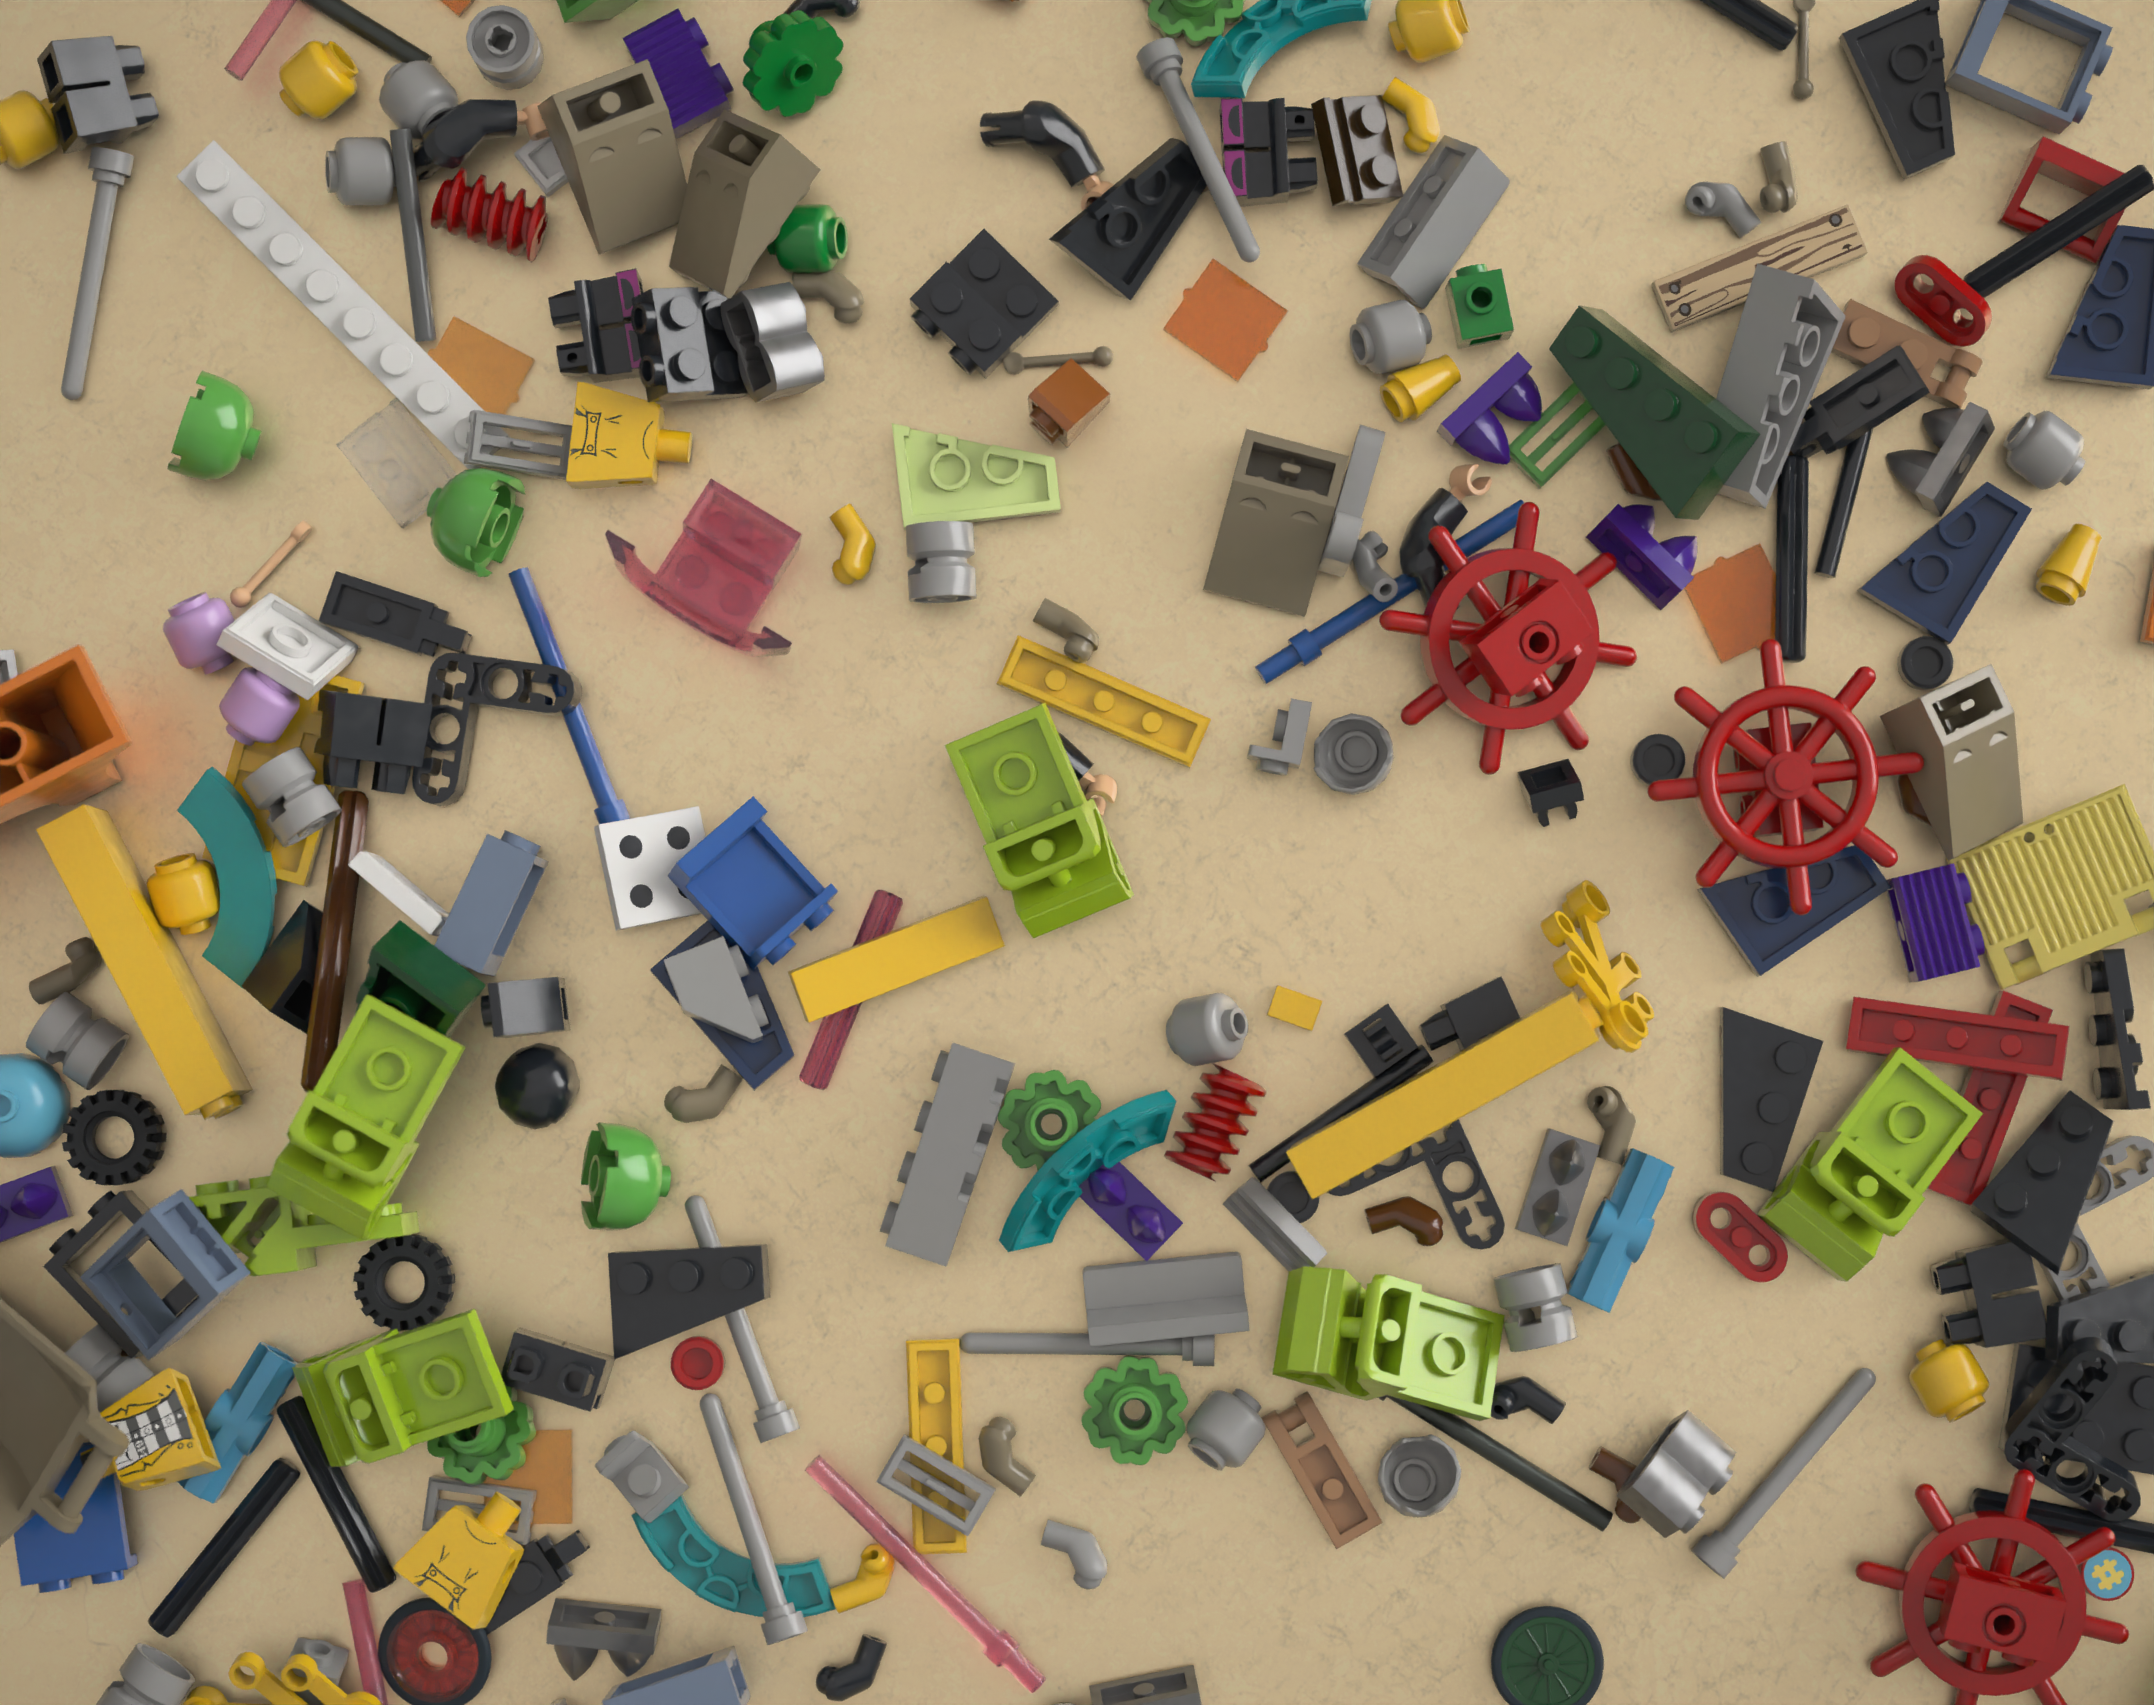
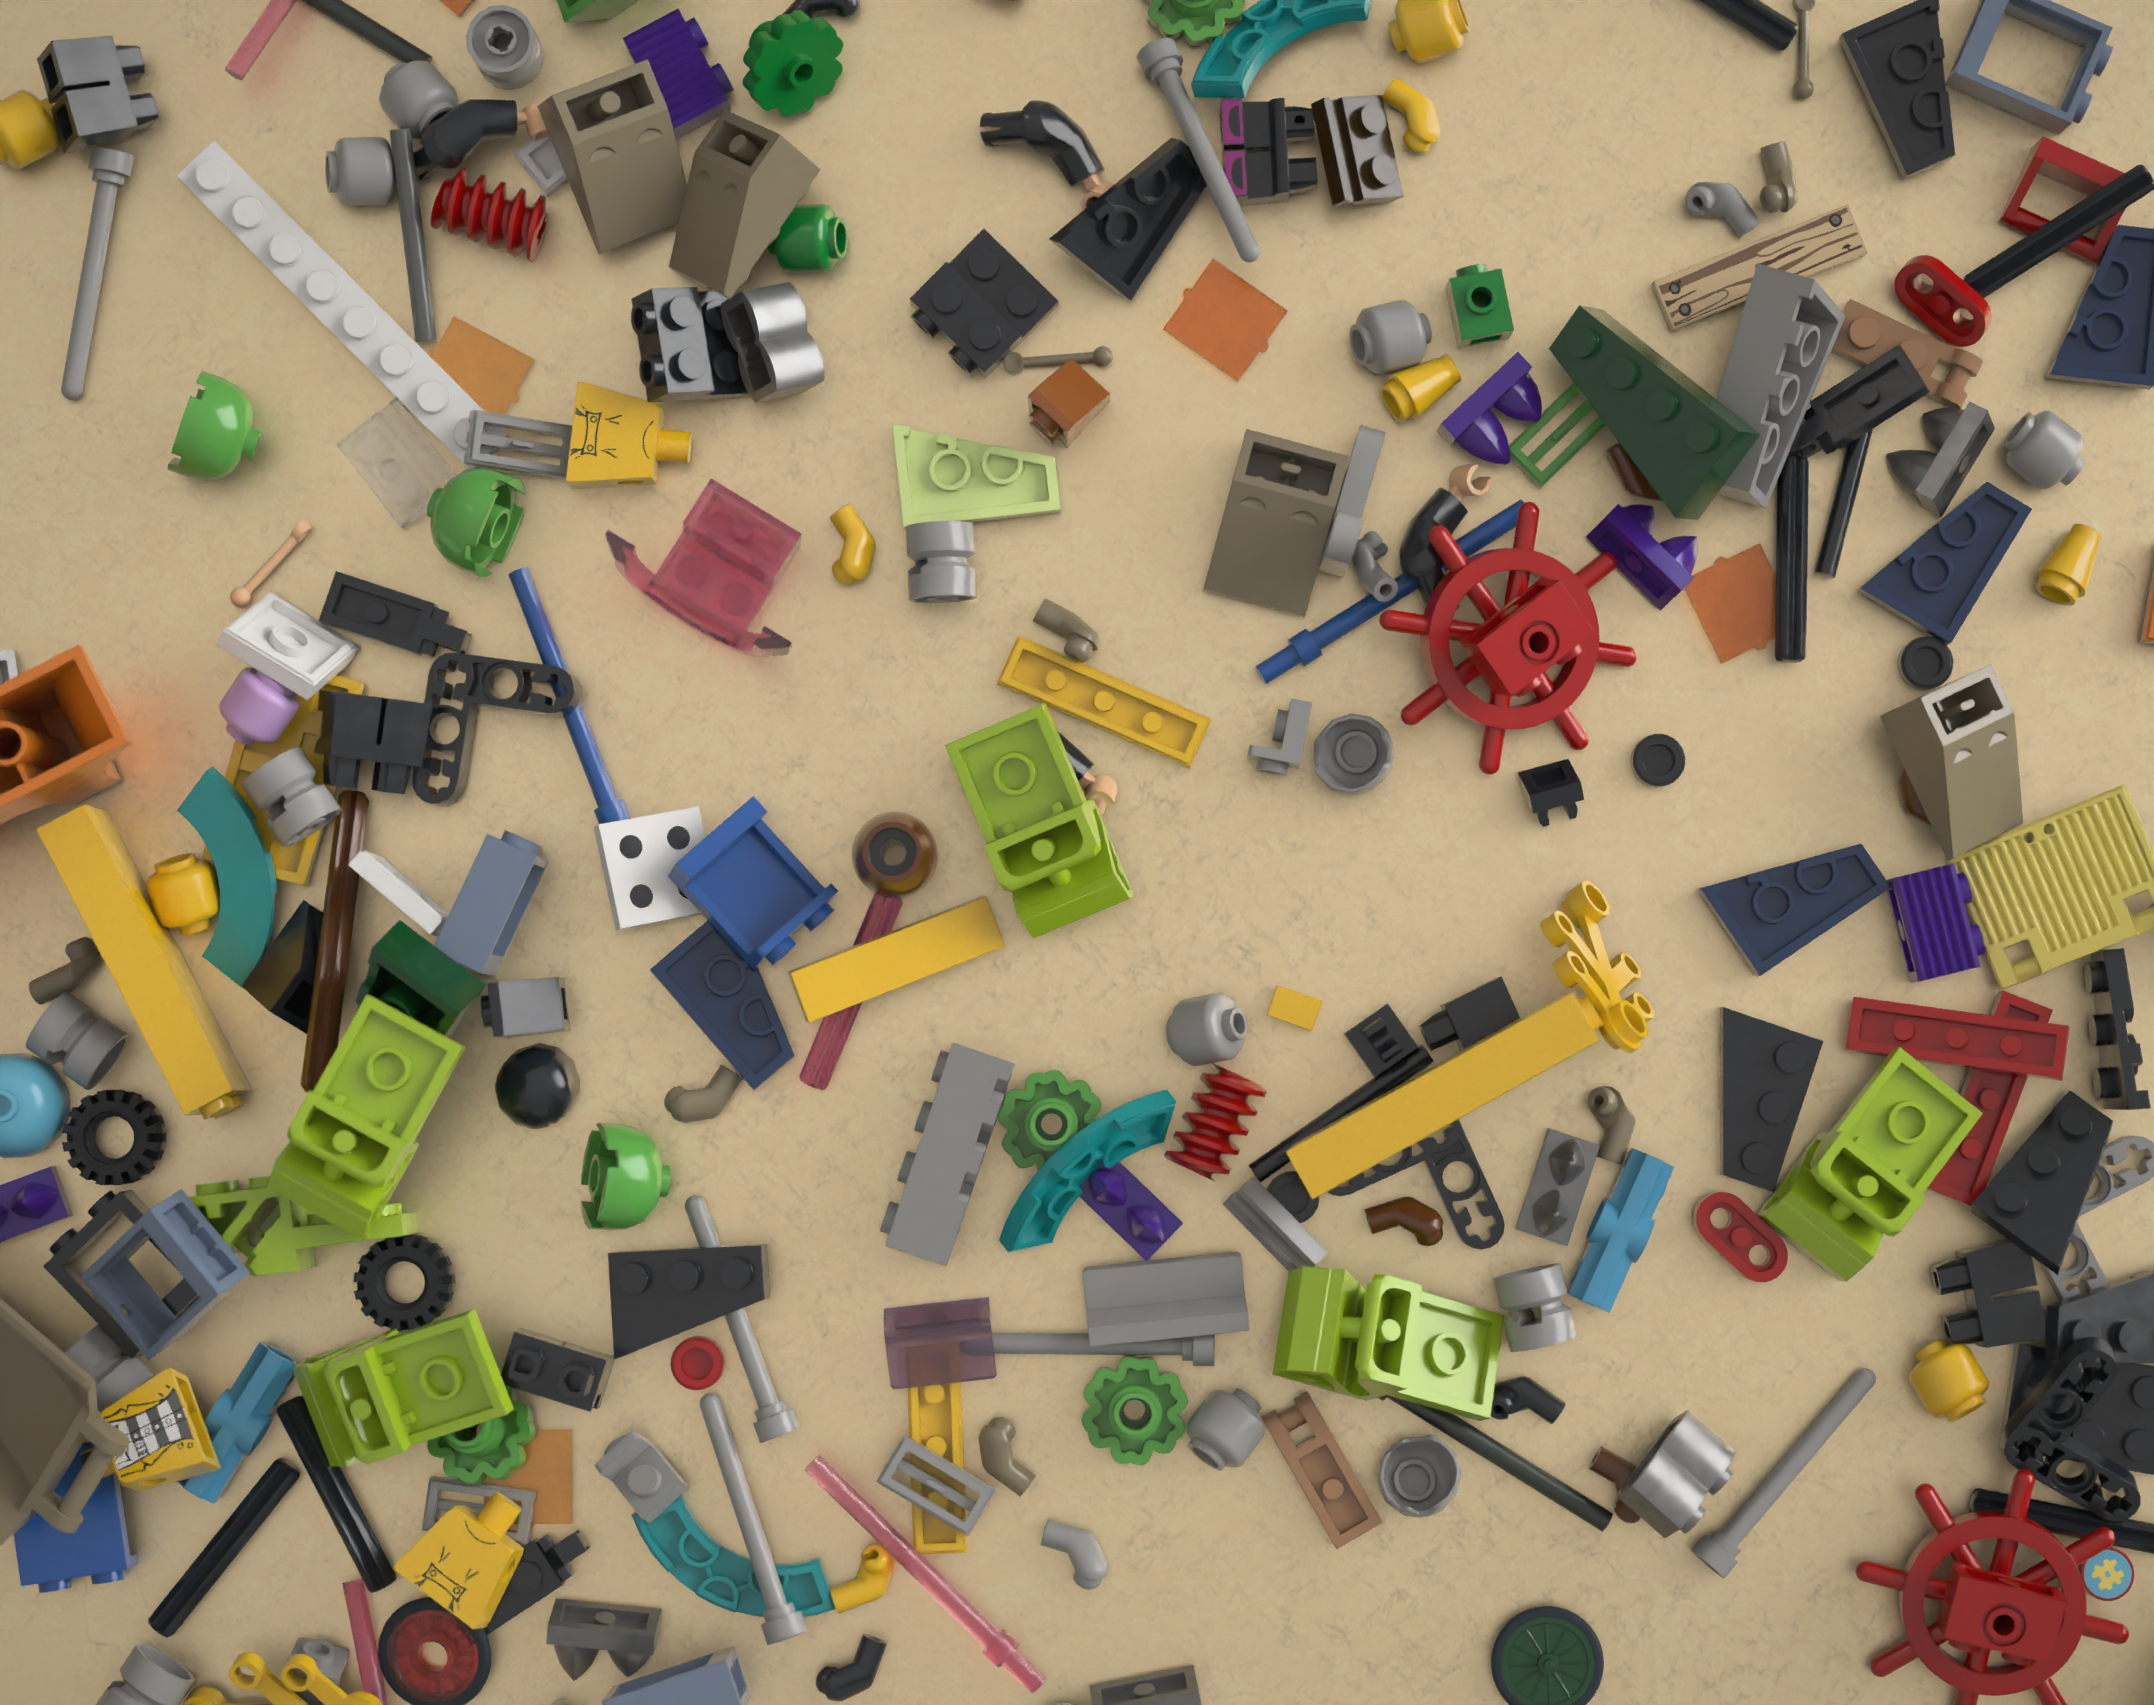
lavender head [163,592,235,675] -> none
yellow head [279,40,358,119] -> none
black hips [548,268,643,383] -> none
light grey slope [663,936,769,1043] -> none
dark tan arm [792,271,864,323] -> none
light grey panel [1357,135,1510,308] -> none
red piece [1647,639,1924,915] -> none
none -> reddish brown piece [852,812,938,898]
none -> panel [884,1297,997,1389]

